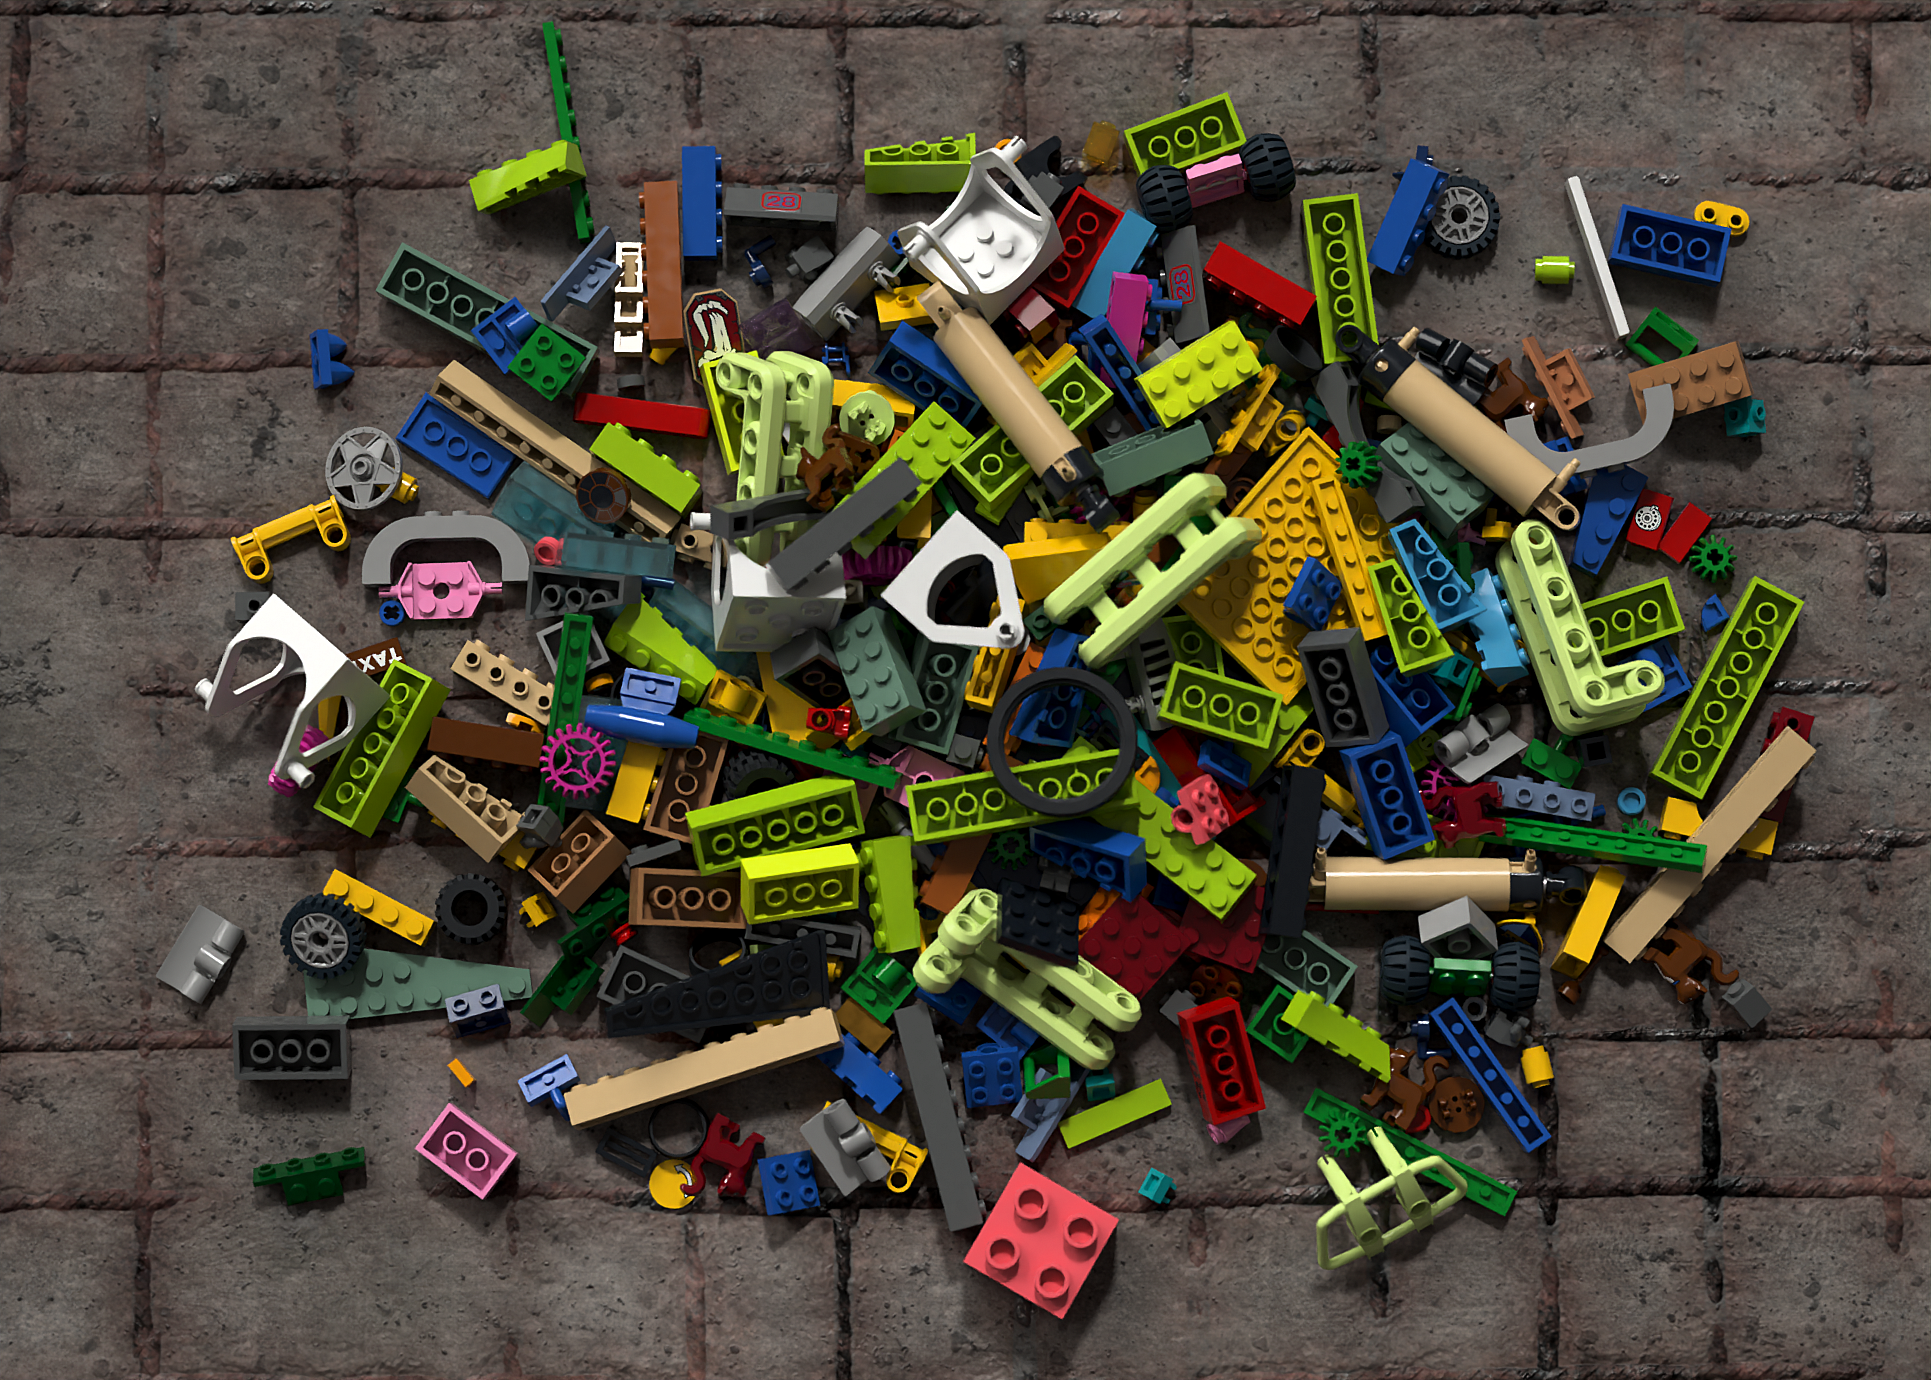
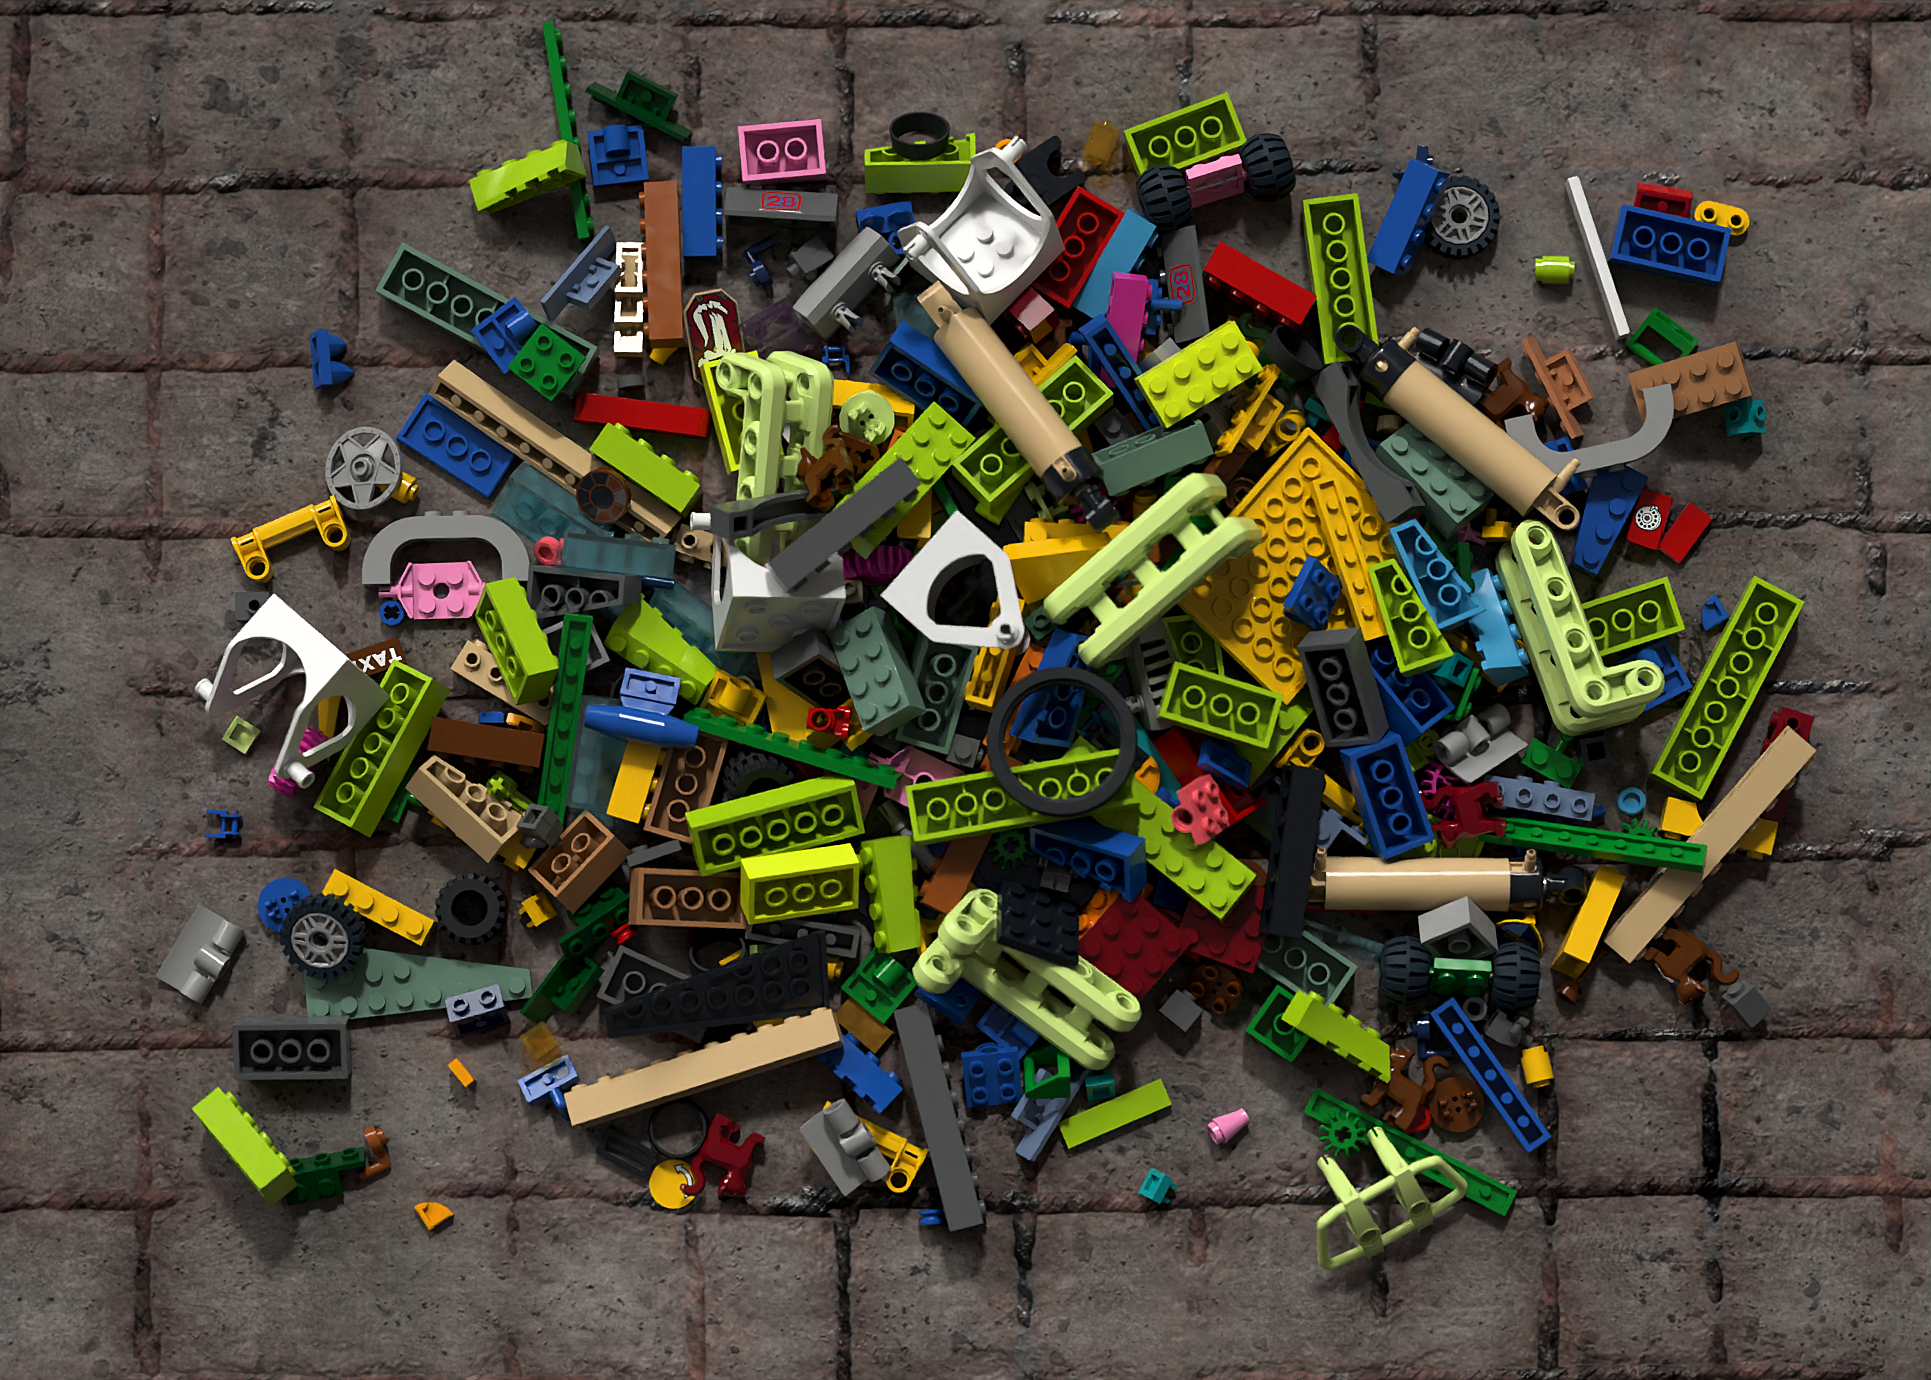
bright pink brick [415,1103,519,1200] -> none
dark pink gear [540,723,617,800] -> none
light orange tile [585,673,614,695] -> none
blue plate [758,1150,820,1215] -> none
yellow plate [874,283,935,331] -> none
coral brick [963,1163,1119,1319] -> none
dark grey brick [1020,172,1064,216] -> none
red brick [1176,996,1266,1125] -> none
green gear [1335,441,1383,489] -> none
green gear [1689,535,1737,583] -> none
none -> lime brick [192,1087,298,1207]
none -> blue piece [205,810,242,839]
none -> yellowish green tile [222,716,262,755]
none -> blue plate [258,877,311,932]
none -> dark orange plate [357,1125,391,1181]
none -> light orange tile [414,1202,454,1230]
none -> lime brick [474,577,559,706]
none -> blue tile [478,712,506,725]
none -> lime axle [485,770,536,814]
none -> clear yellow brick [519,1021,561,1061]
none -> dark green bracket [585,70,693,142]
none -> blue plate [587,125,650,188]
none -> bright pink brick [738,119,827,186]
none -> blue tile [856,200,915,236]
none -> black tyre [889,112,950,160]
none -> blue bush [919,1209,944,1225]
none -> clear light blue sword [1305,919,1384,955]
none -> red slope [1633,182,1693,218]

